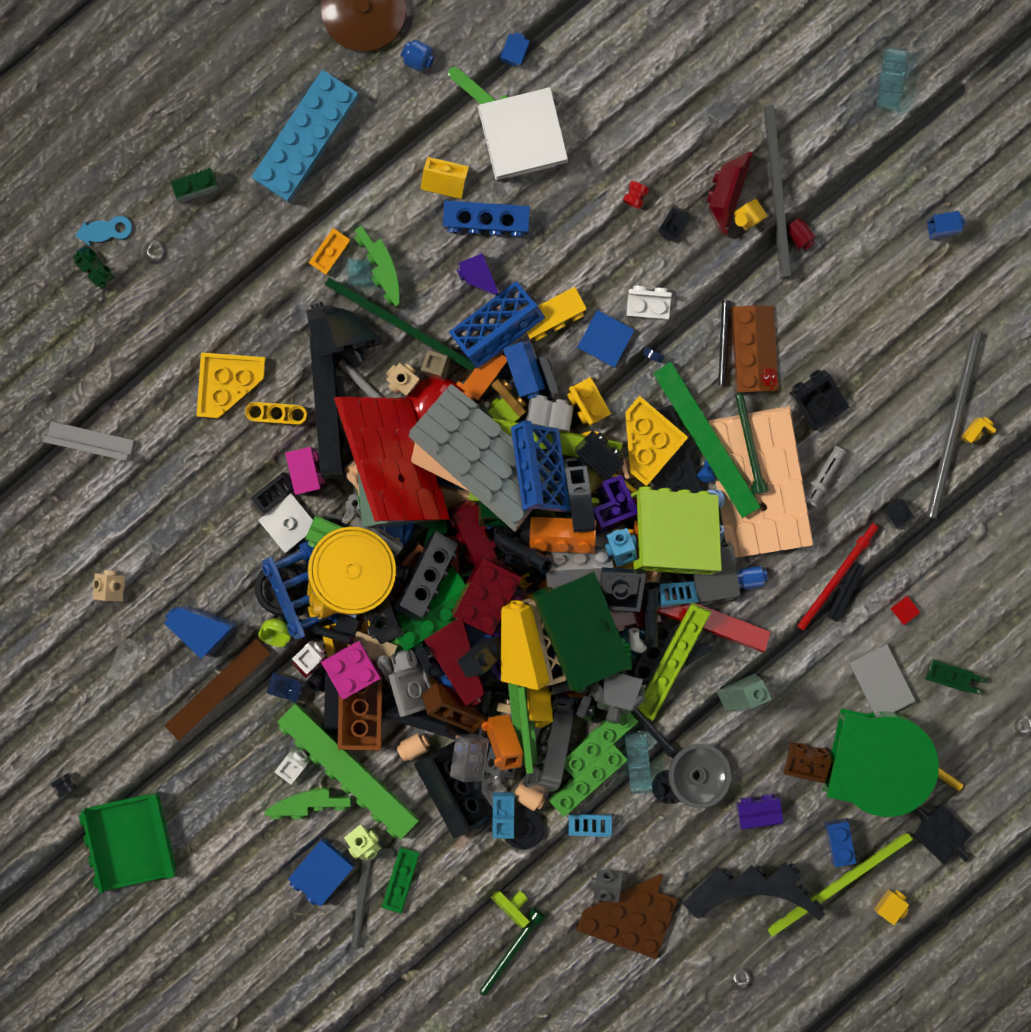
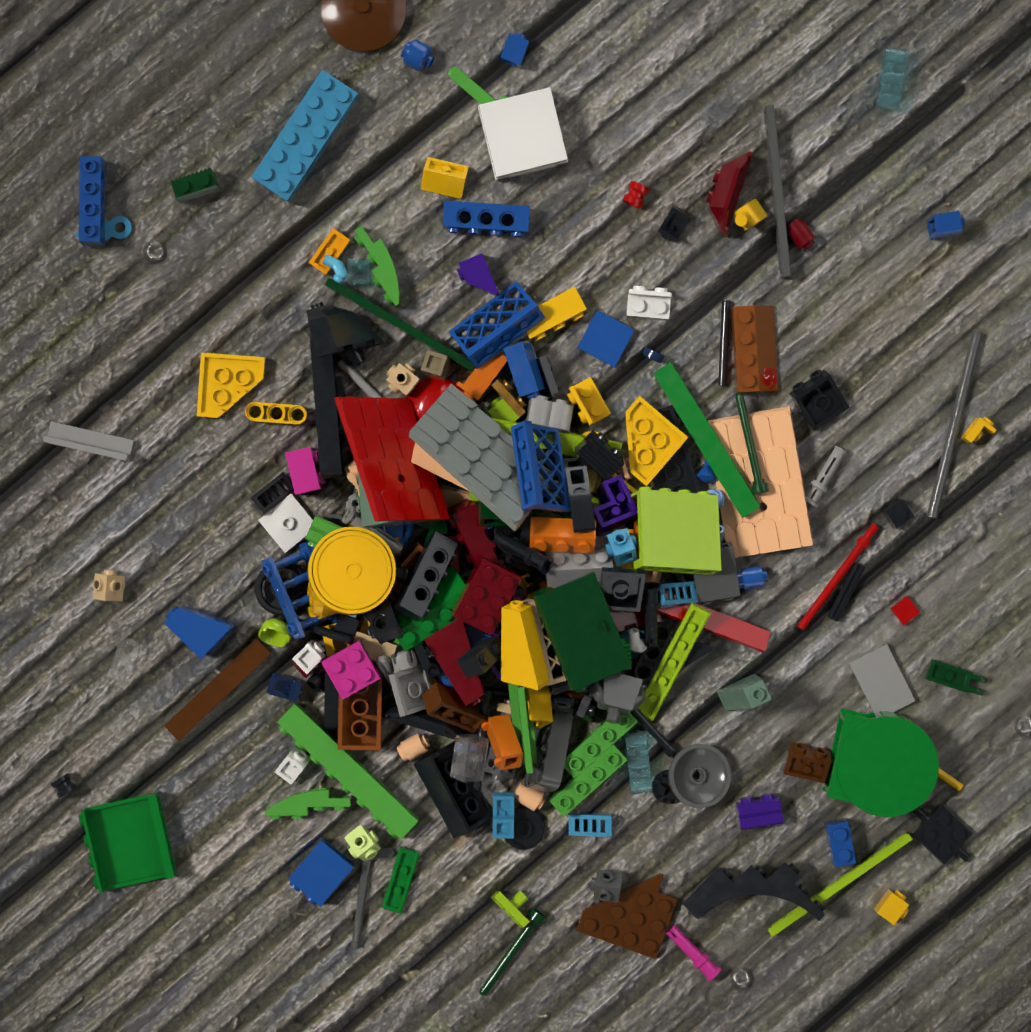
dark green hinge [73,246,116,289] -> none
none -> blue brick [79,156,106,246]
none -> medium azure arm [322,254,348,284]
none -> dark pink pin [666,924,722,982]

